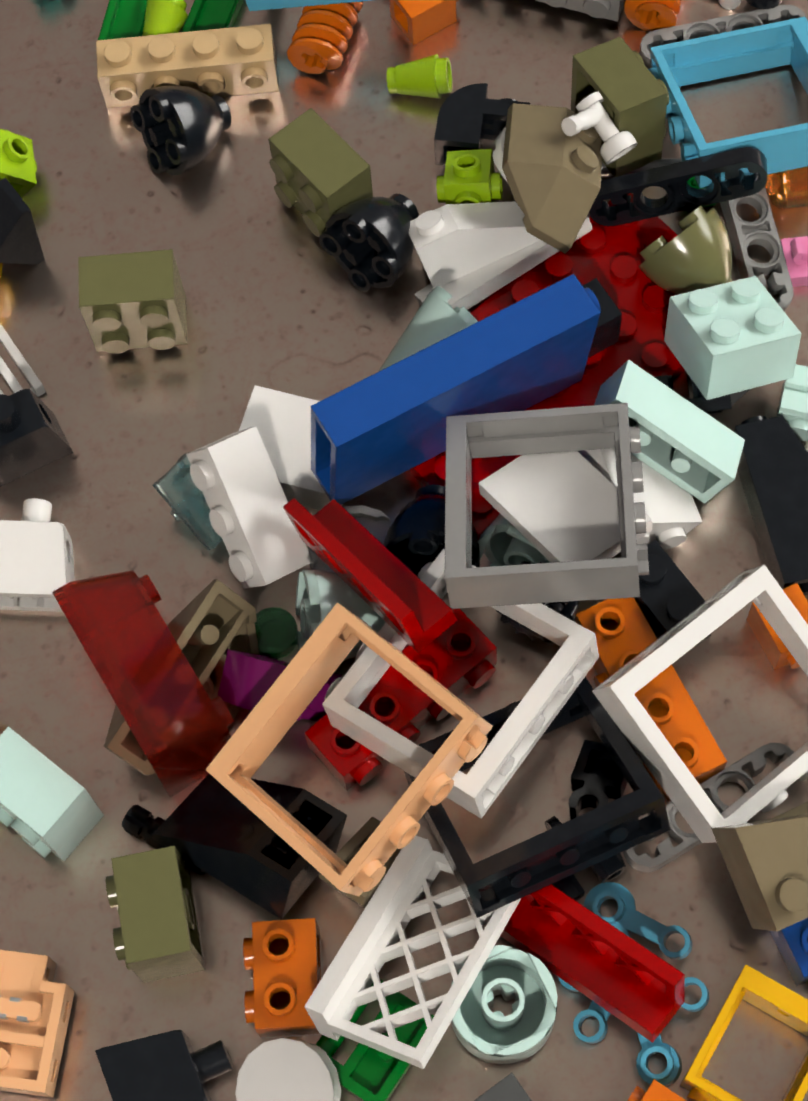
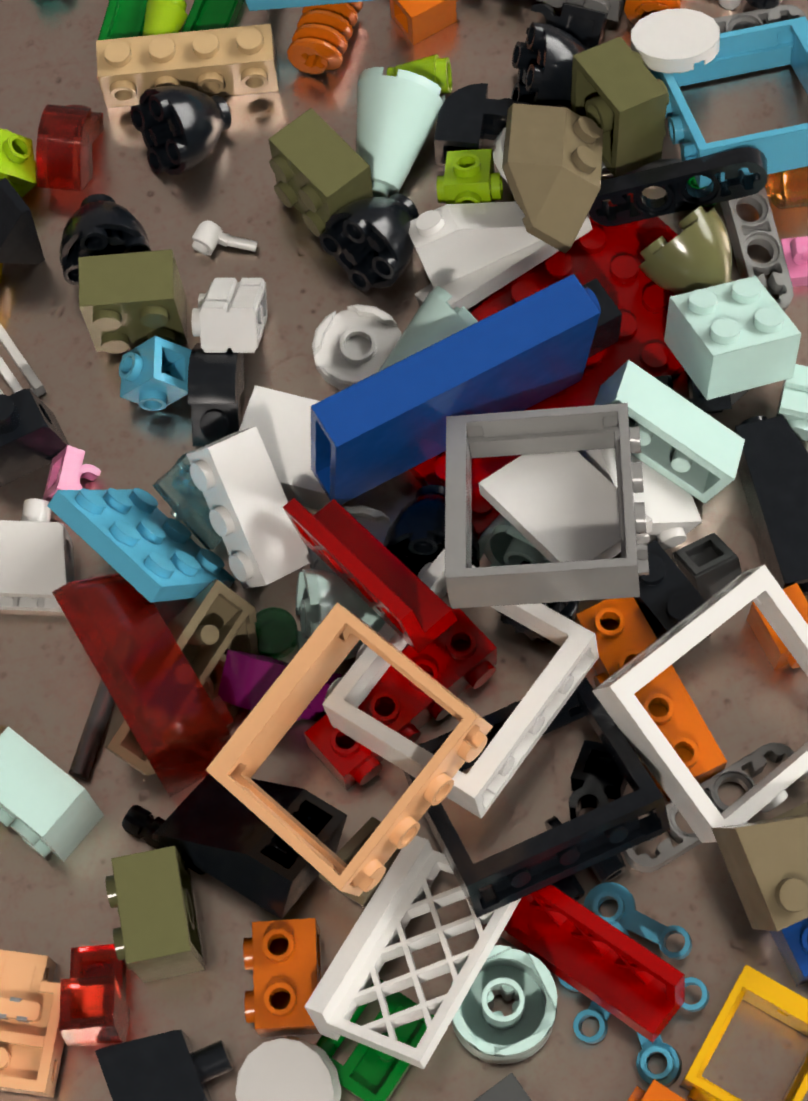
white piece [561,91,638,164] -> none
none -> clear red brick [36,104,104,191]
none -> bright pink tile [43,445,101,502]
none -> medium azure plate [47,488,236,603]
none -> black piece [59,194,151,285]
none -> clear red brick [59,944,130,1047]
none -> flat silver bar [69,635,135,780]
none -> medium azure brick [119,336,192,411]
none -> black brick [188,343,245,446]
none -> white brick [191,278,268,353]
none -> white hand [192,220,258,255]
none -> white tile [312,304,402,390]
none -> light aqua cone [356,67,446,198]
none -> black piece [511,22,587,107]
none -> black plate [526,3,608,49]
none -> white tile [631,8,720,73]
none -> dark grey slope [672,533,742,601]

